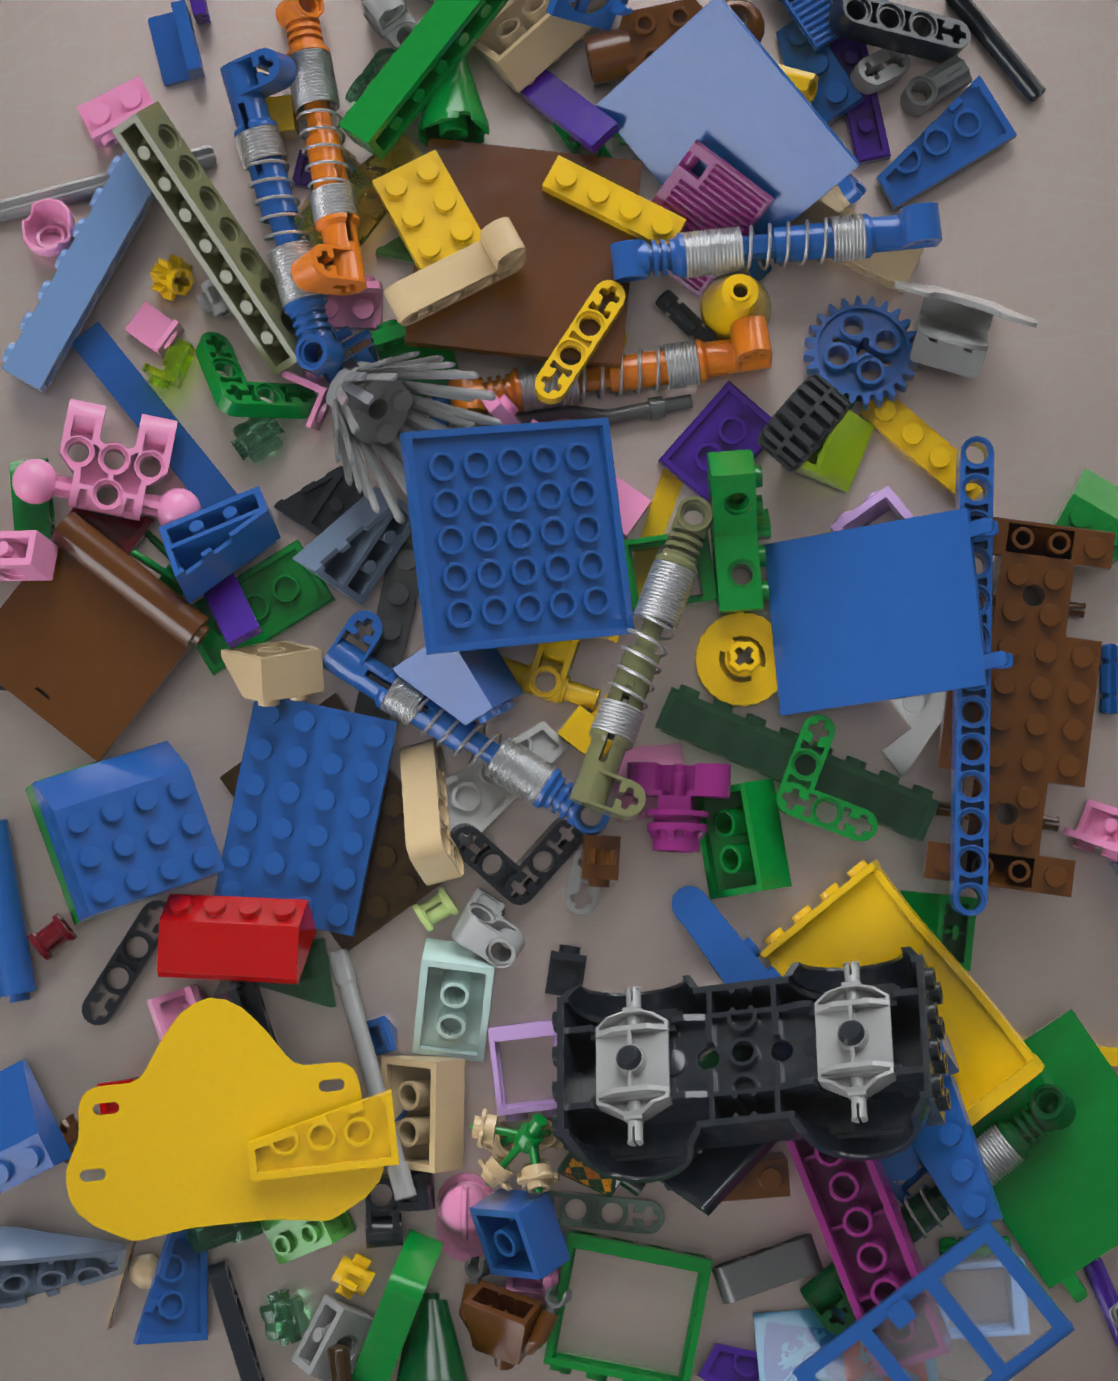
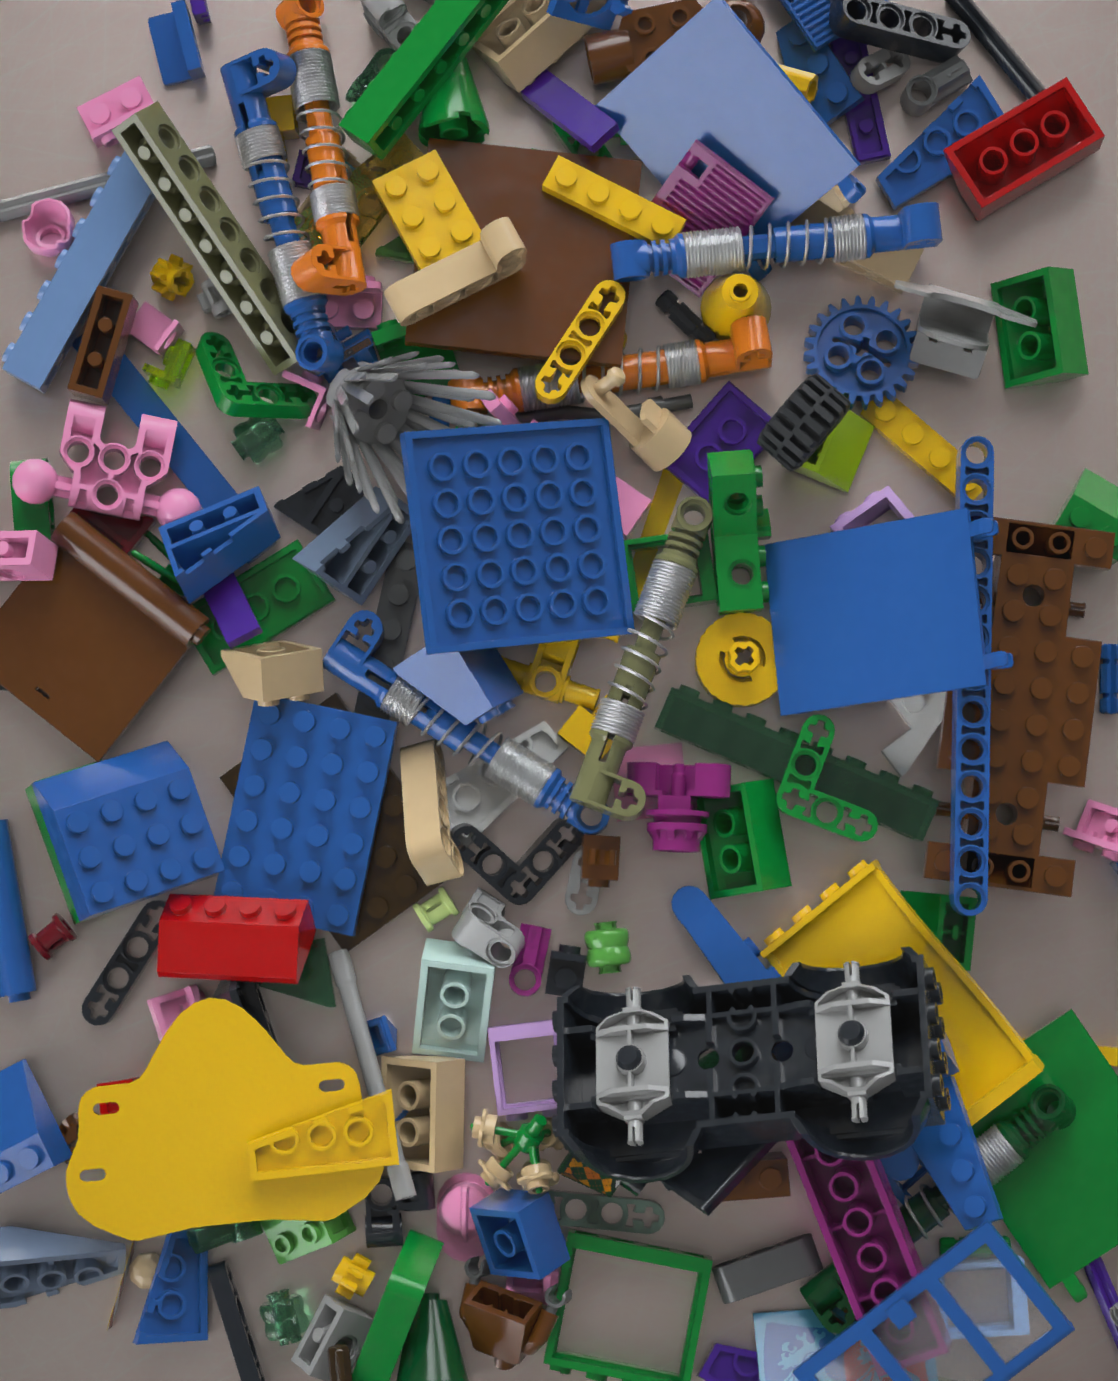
none -> reddish brown brick [67,285,139,405]
none -> magenta piece [509,923,552,997]
none -> tan piece [580,367,692,471]
none -> bright green piece [584,921,631,974]
none -> red slope [943,77,1105,221]
none -> green slope [990,266,1089,389]

